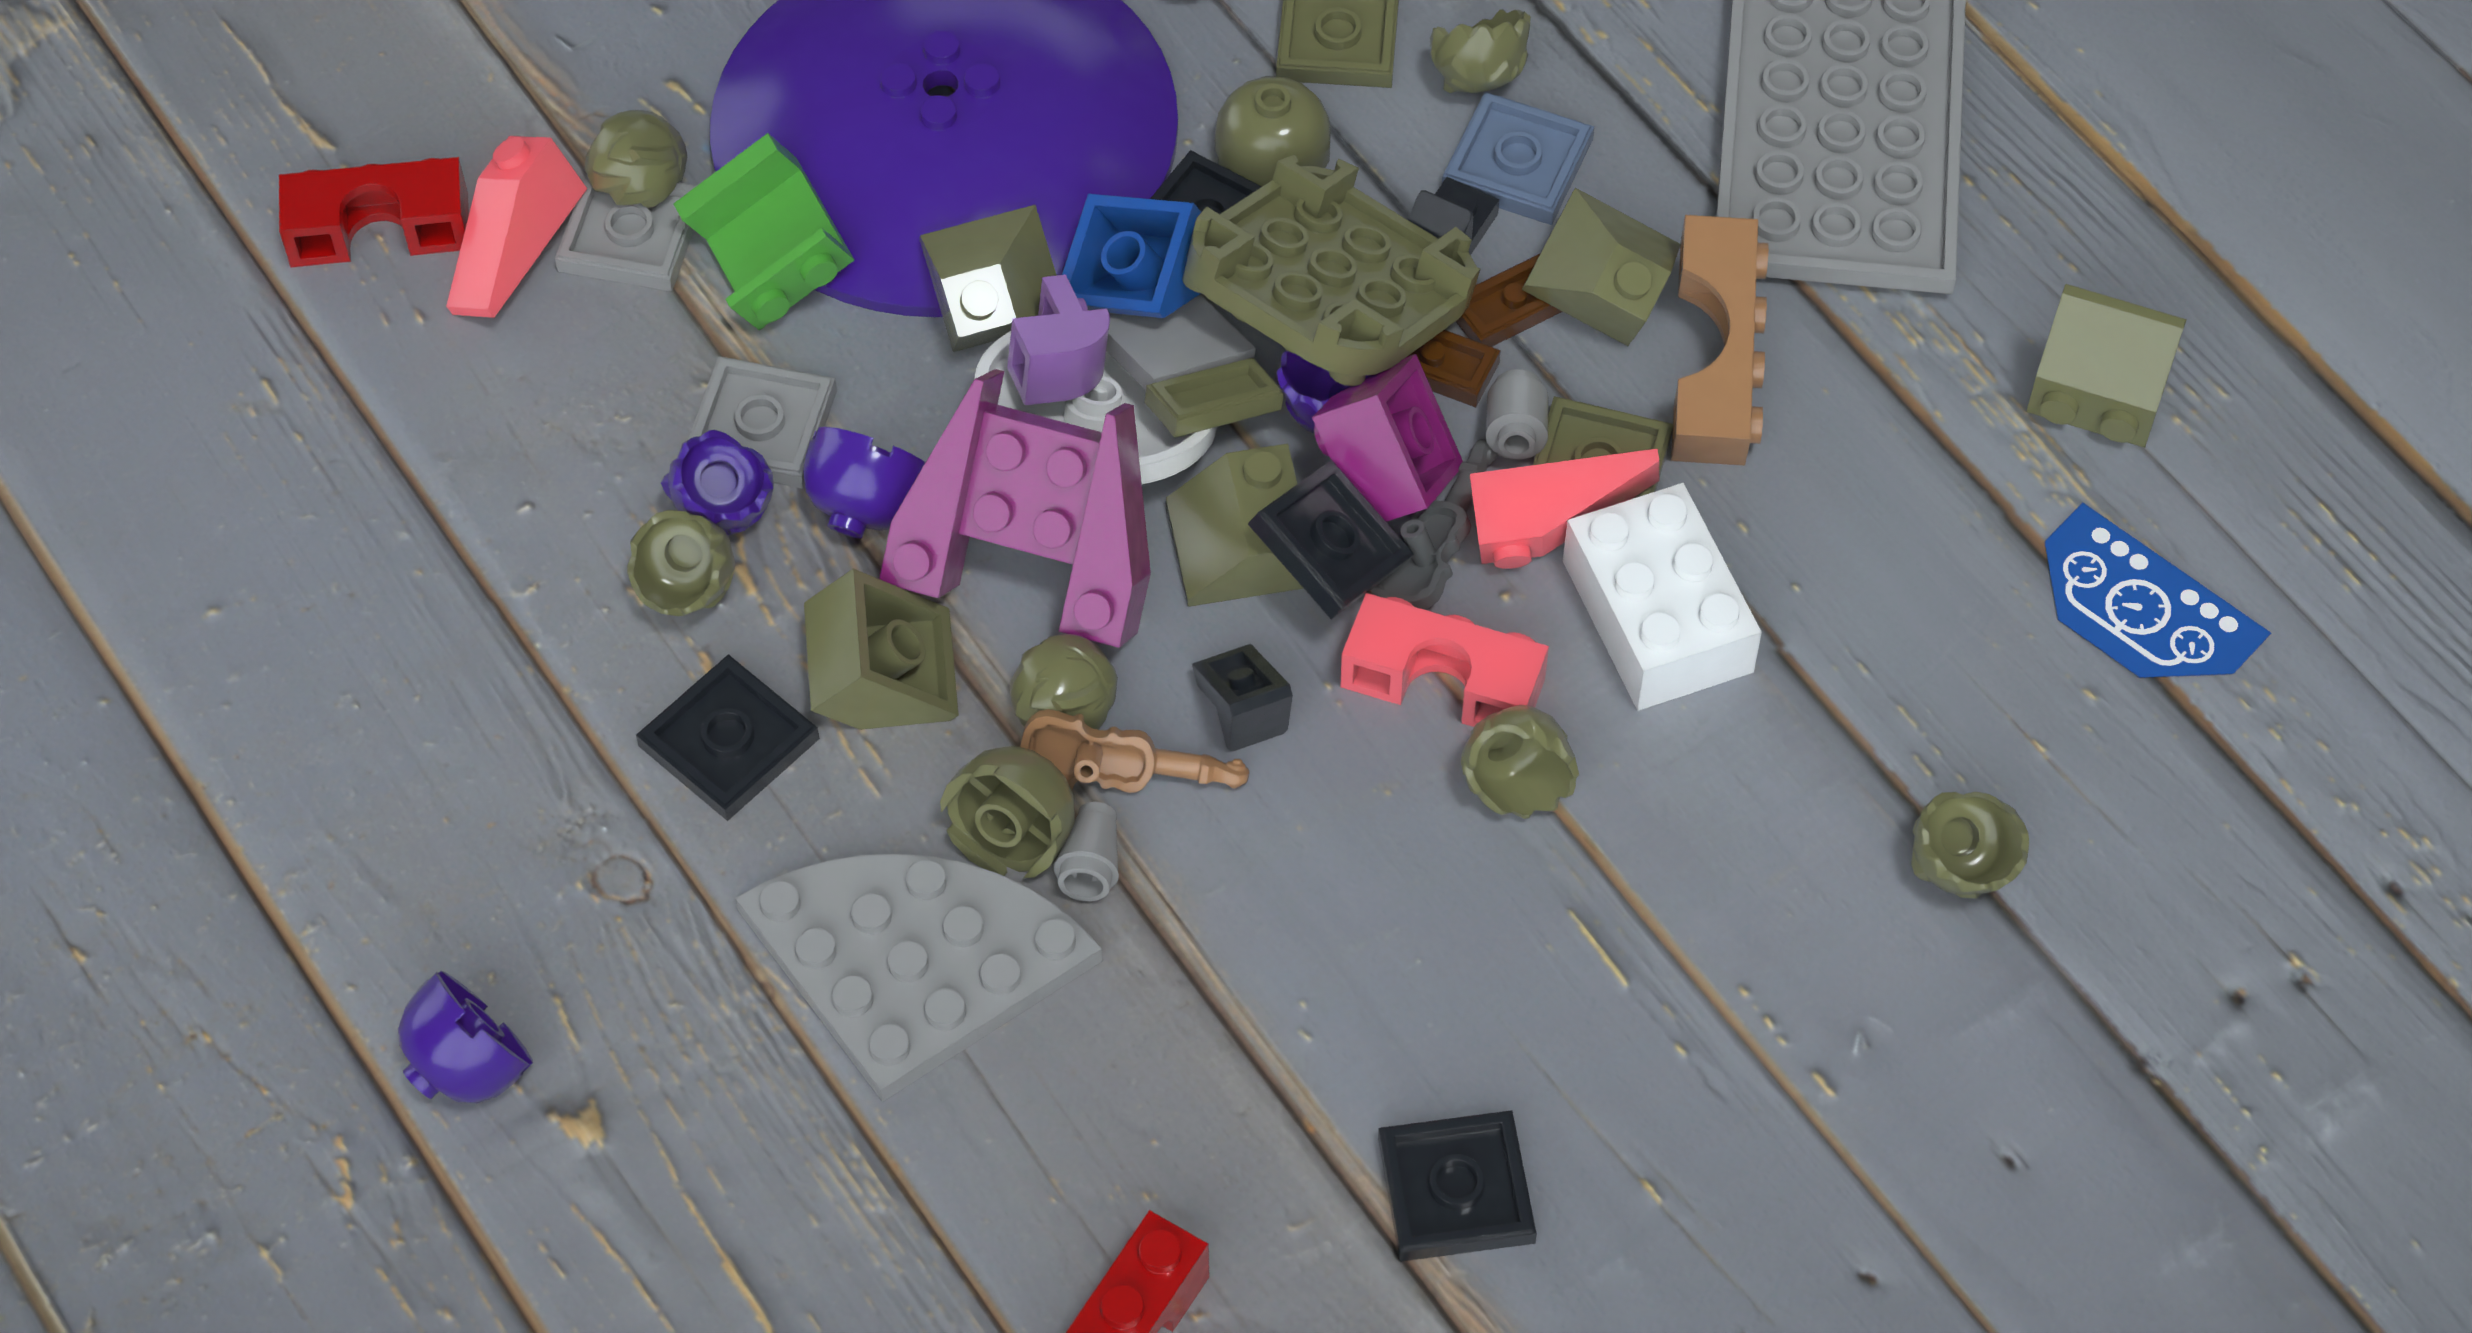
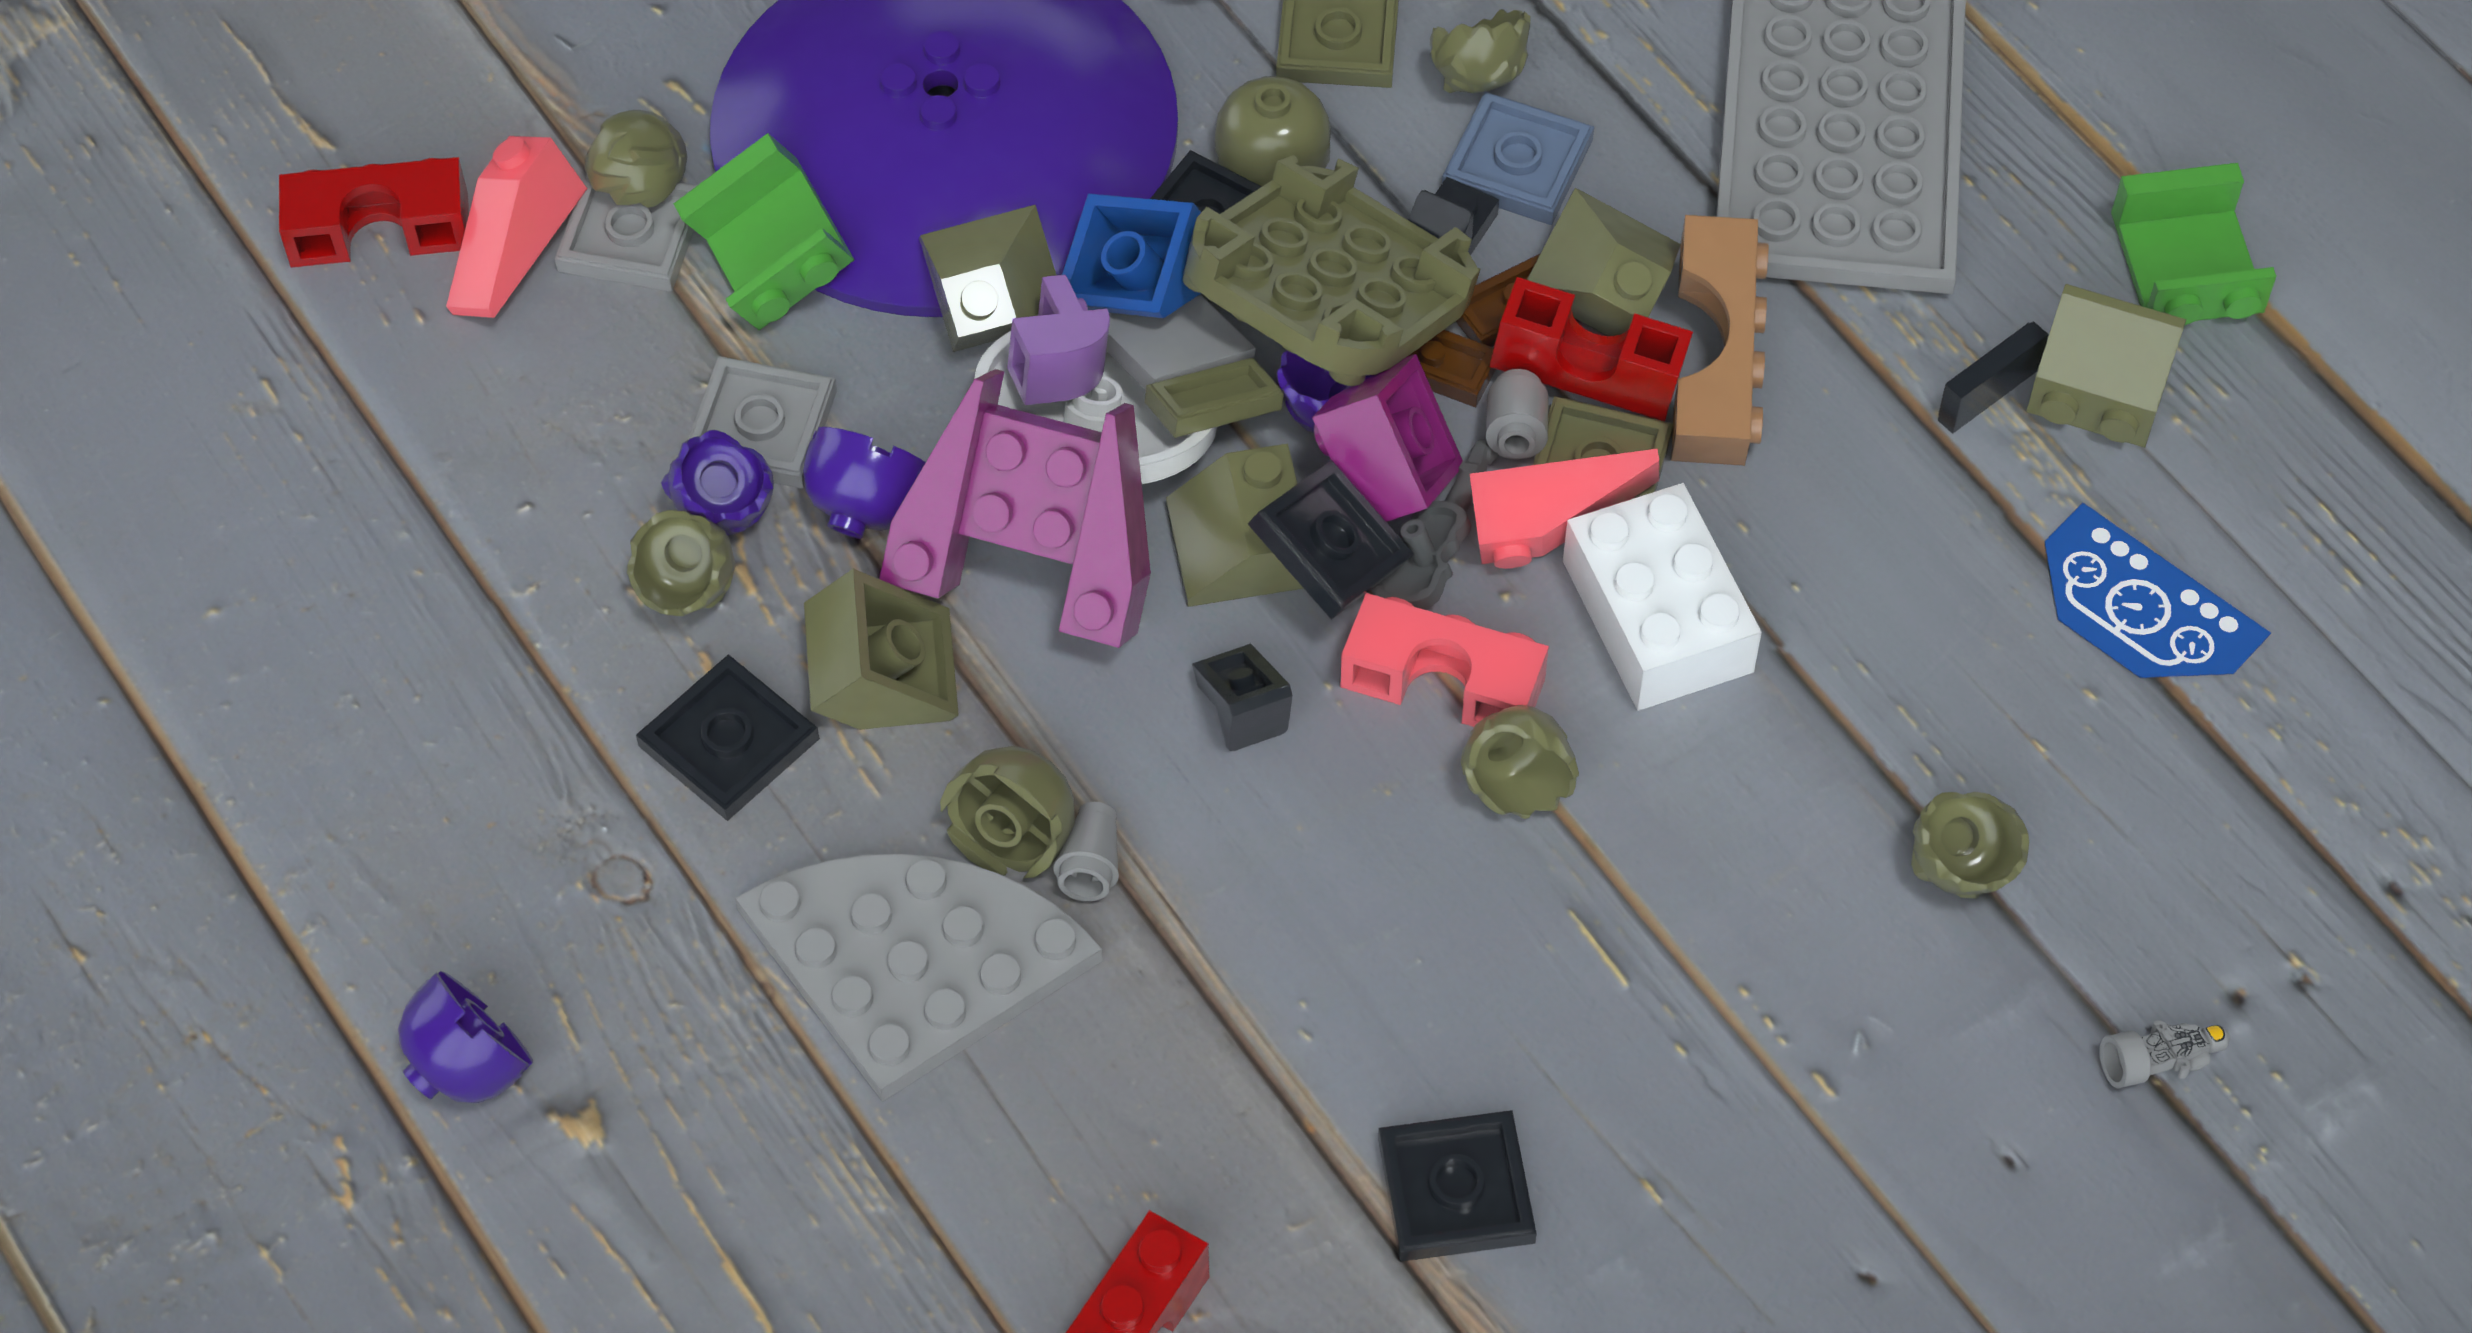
olive hair [1010,634,1118,730] -> none
medium nougat piece [1020,709,1249,793] -> none
none -> red arch [1489,277,1693,422]
none -> black tile [1938,321,2049,434]
none -> light grey piece [2100,1021,2230,1089]
none -> bright green panel [2111,163,2277,325]

